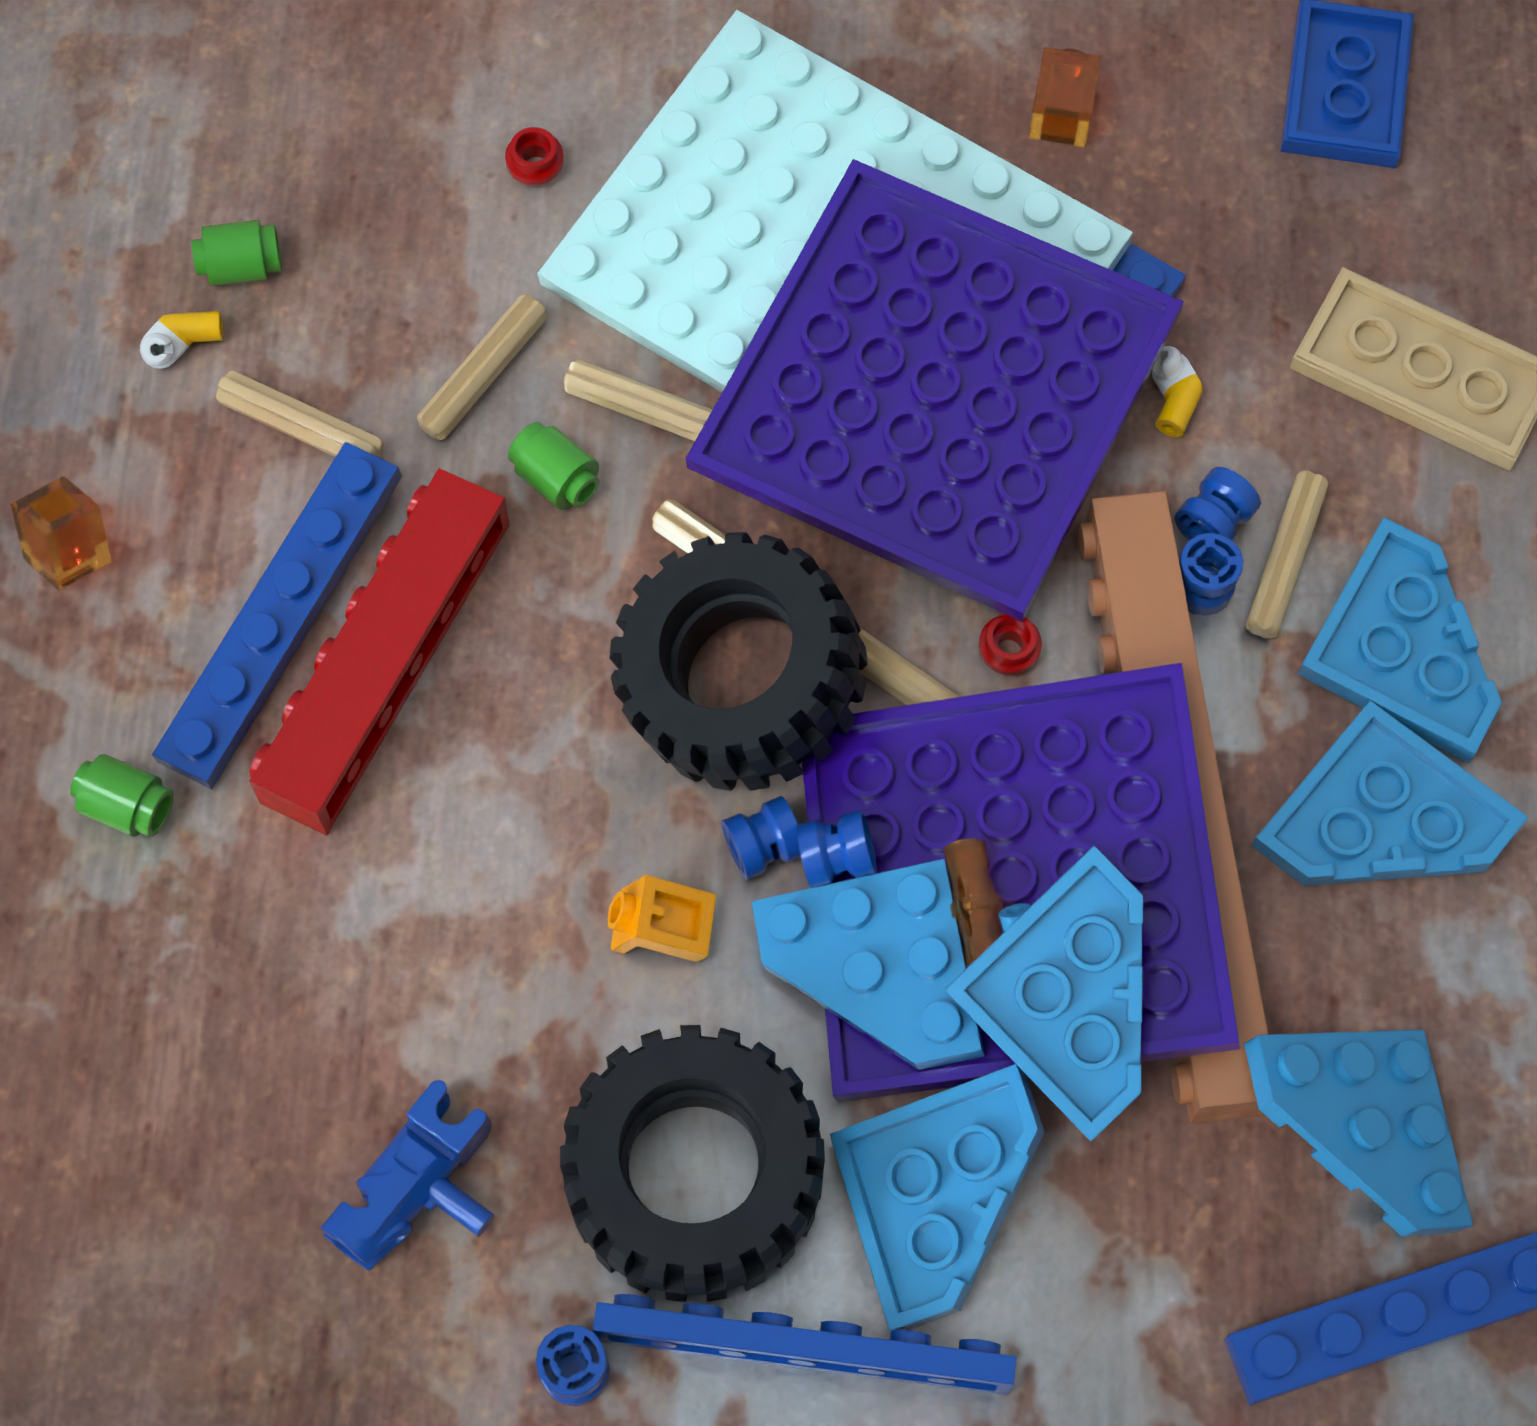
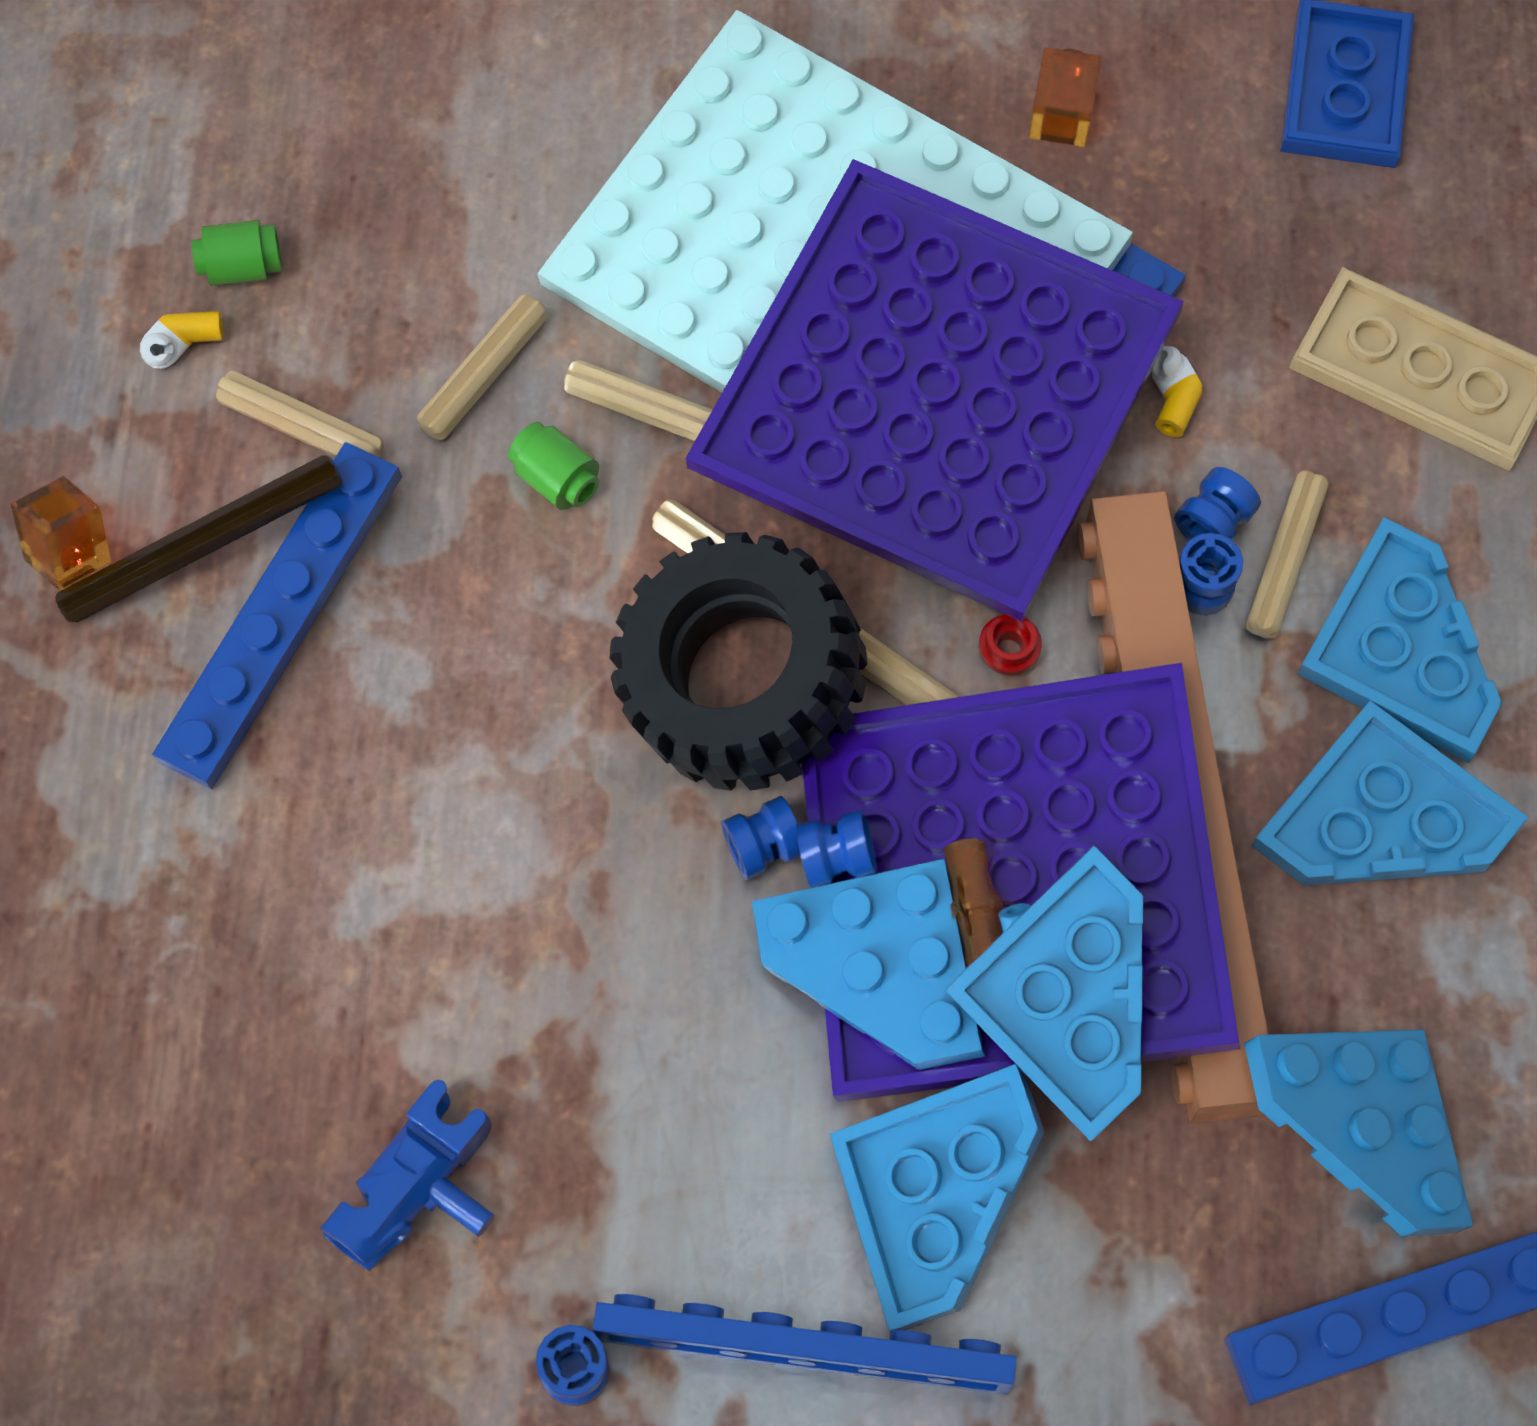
bright green brick [70,754,174,837] -> none
red brick [249,468,510,836] -> none
red plate [505,127,564,185] -> none
black tyre [560,1025,825,1302] -> none
light orange bracket [607,874,717,962] -> none
none -> dark brown axle [55,455,342,622]

